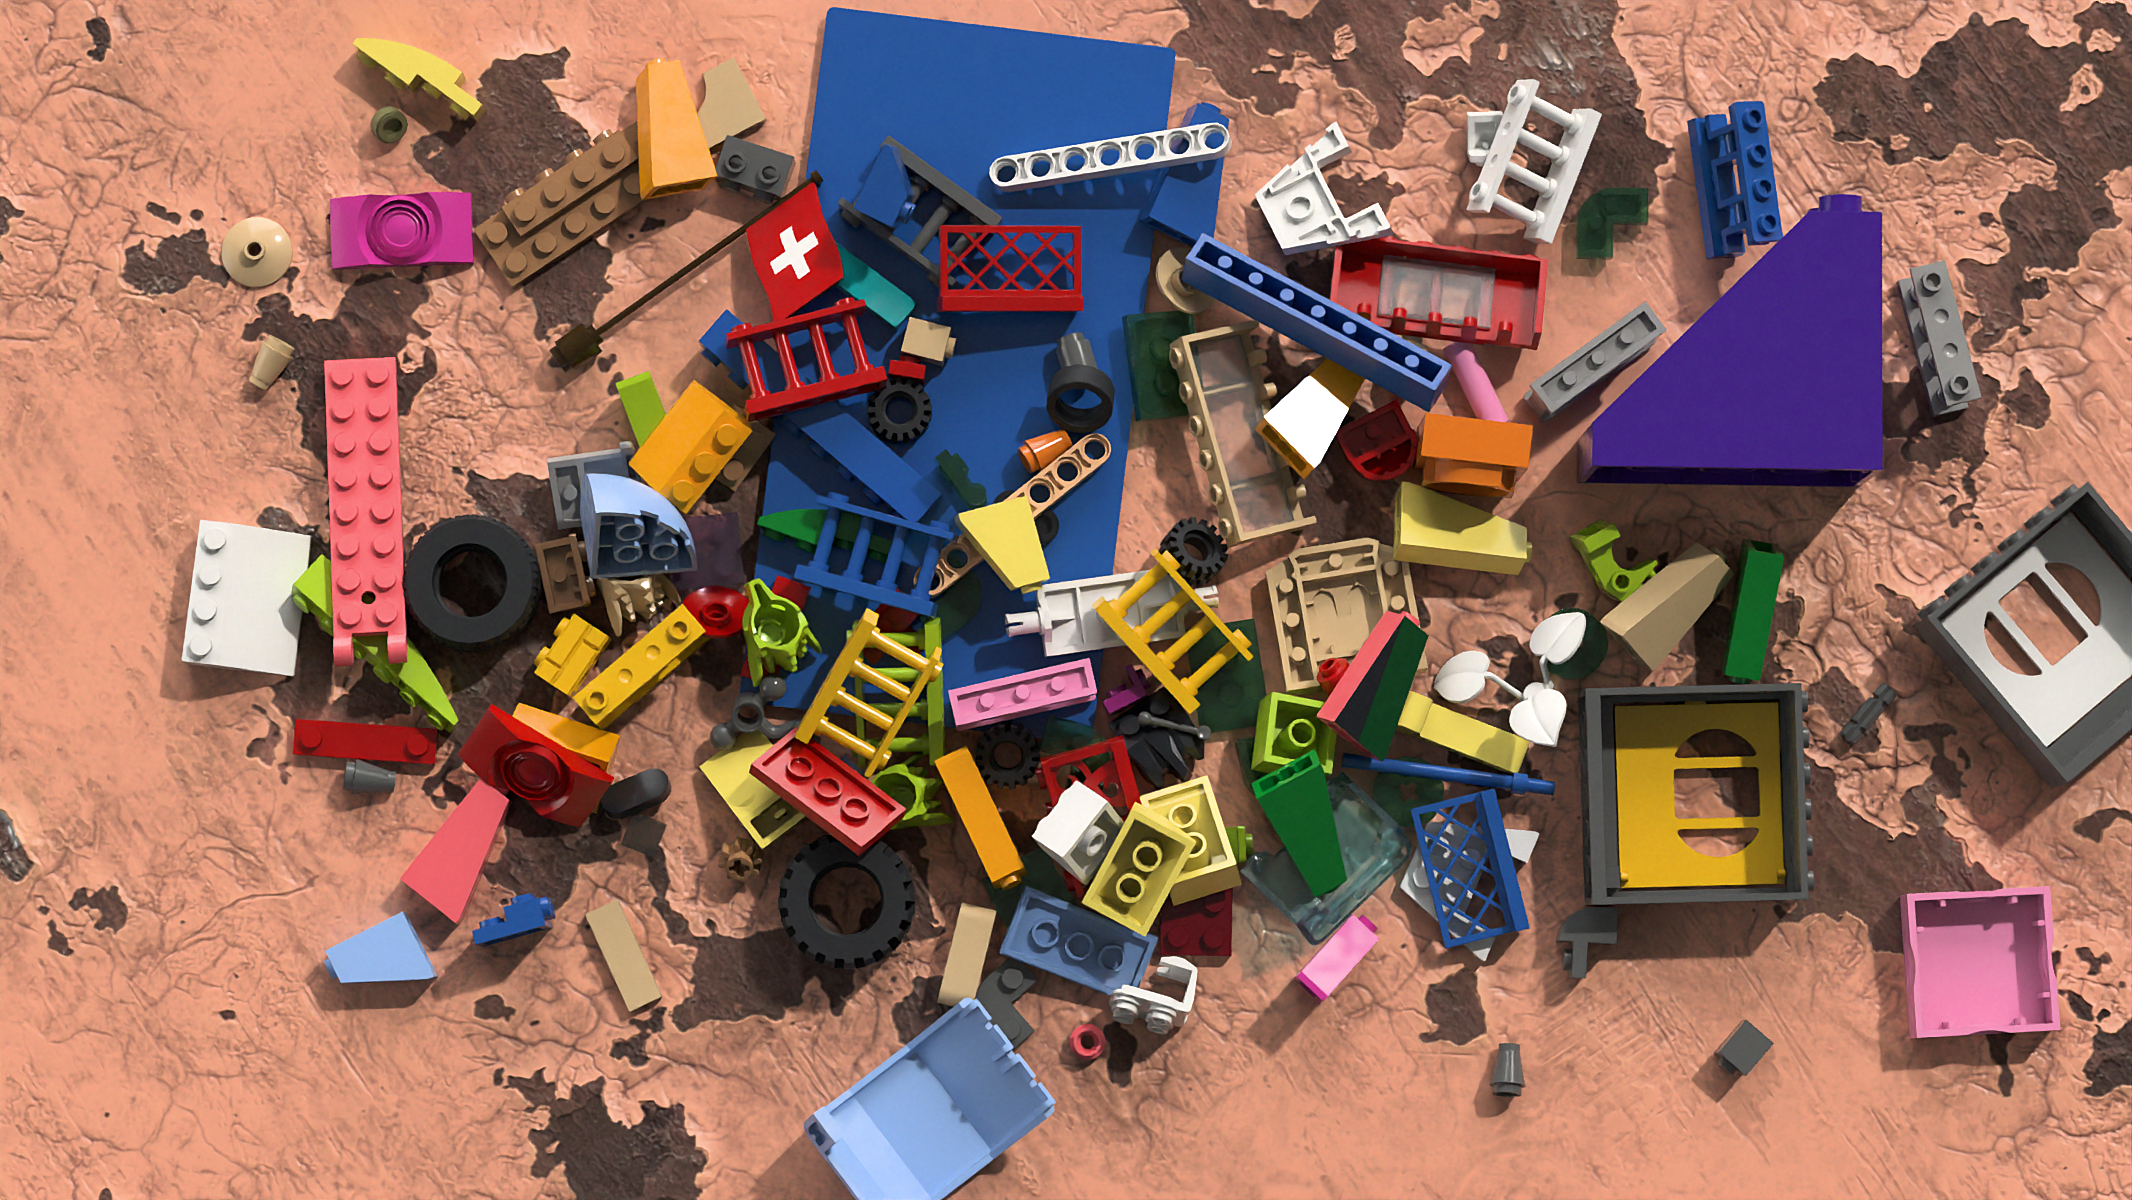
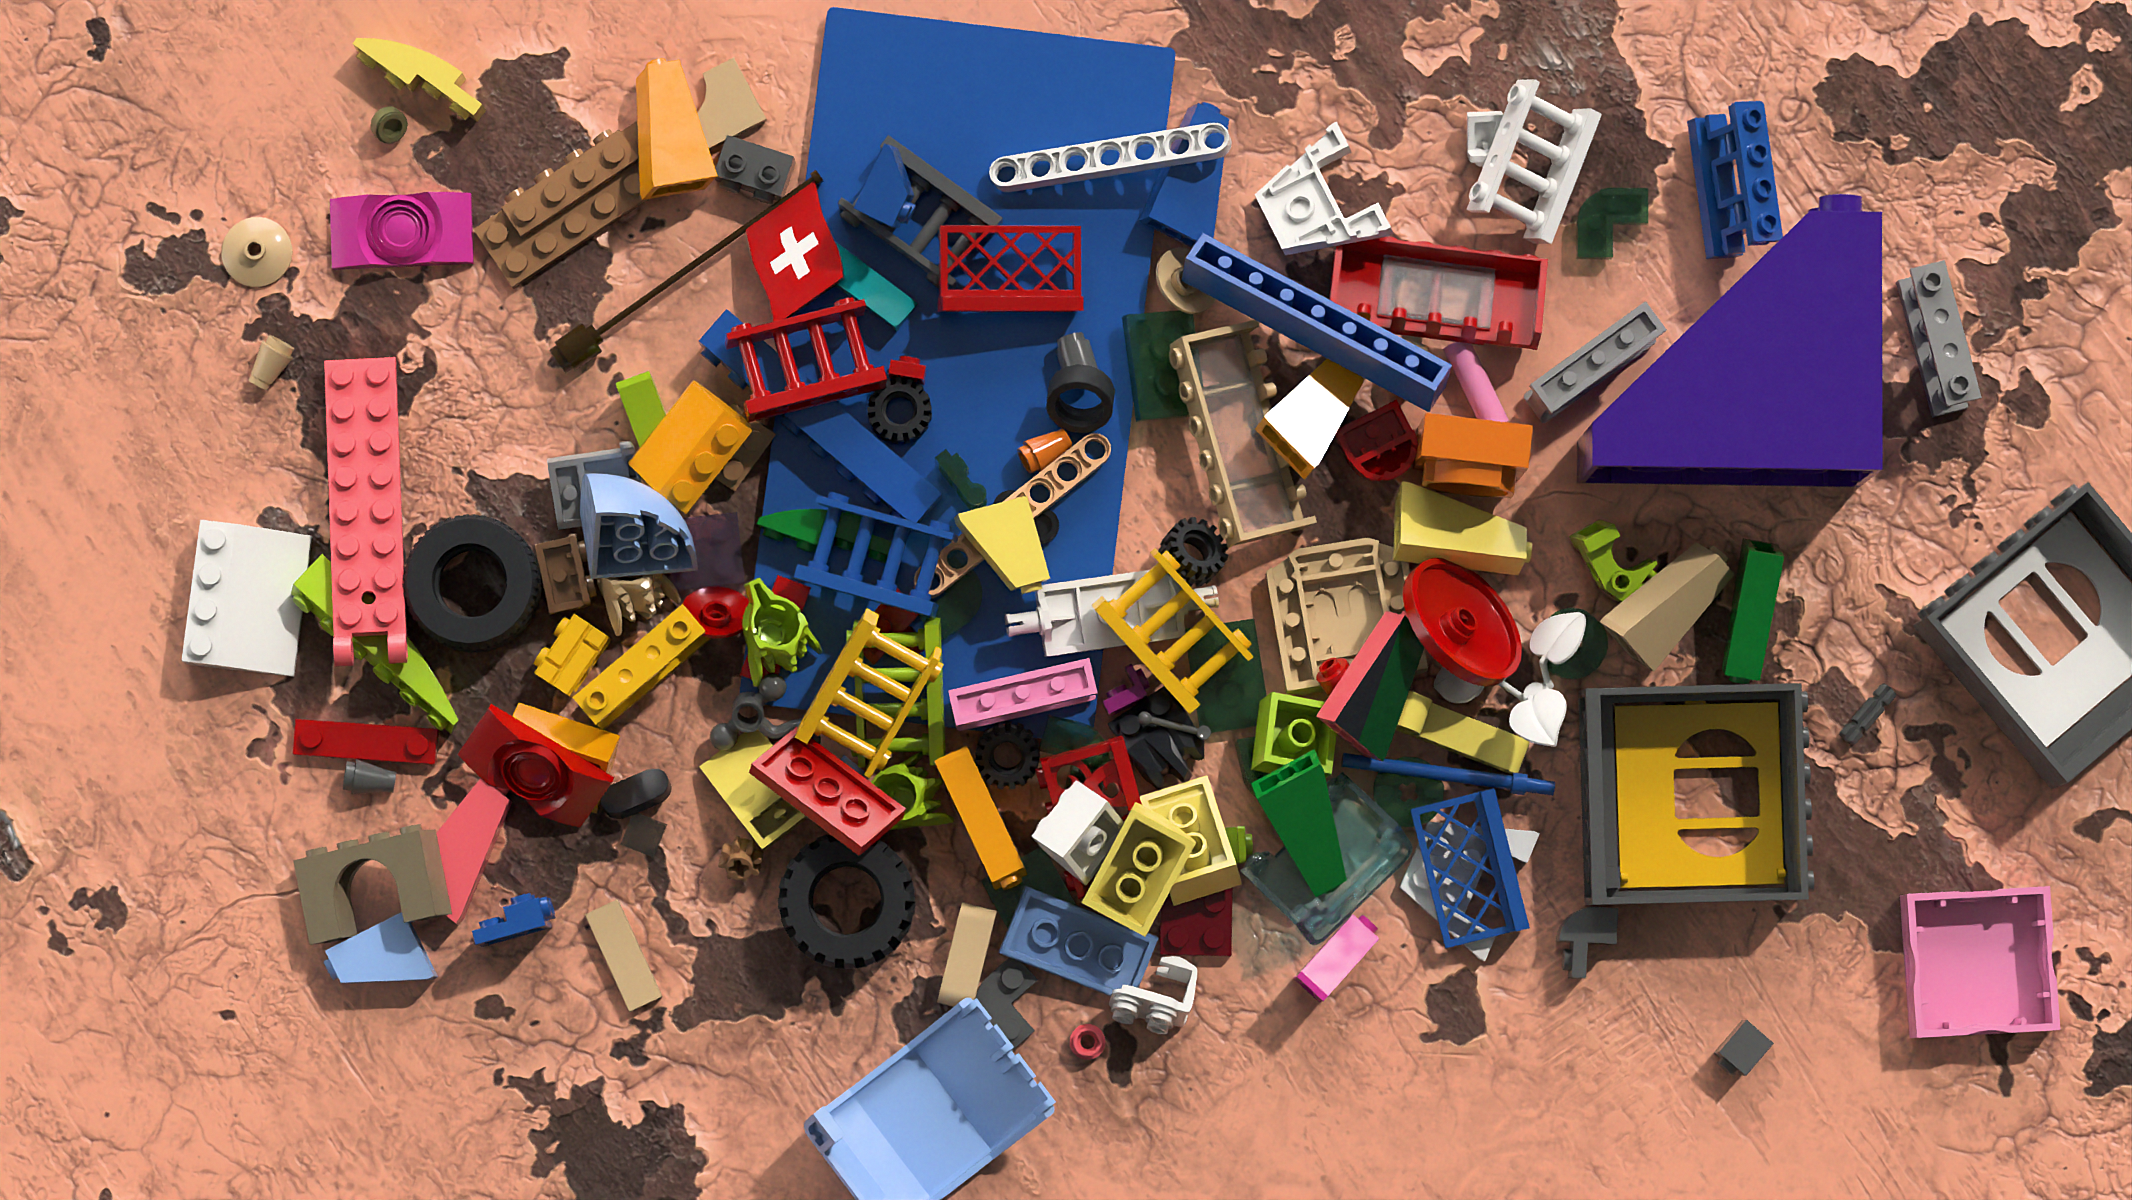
tan brick [901,317,956,367] -> none
dark grey cone [1490,1043,1525,1097] -> none
none -> dark tan arch [293,824,452,945]
none -> red dish [1403,558,1522,687]

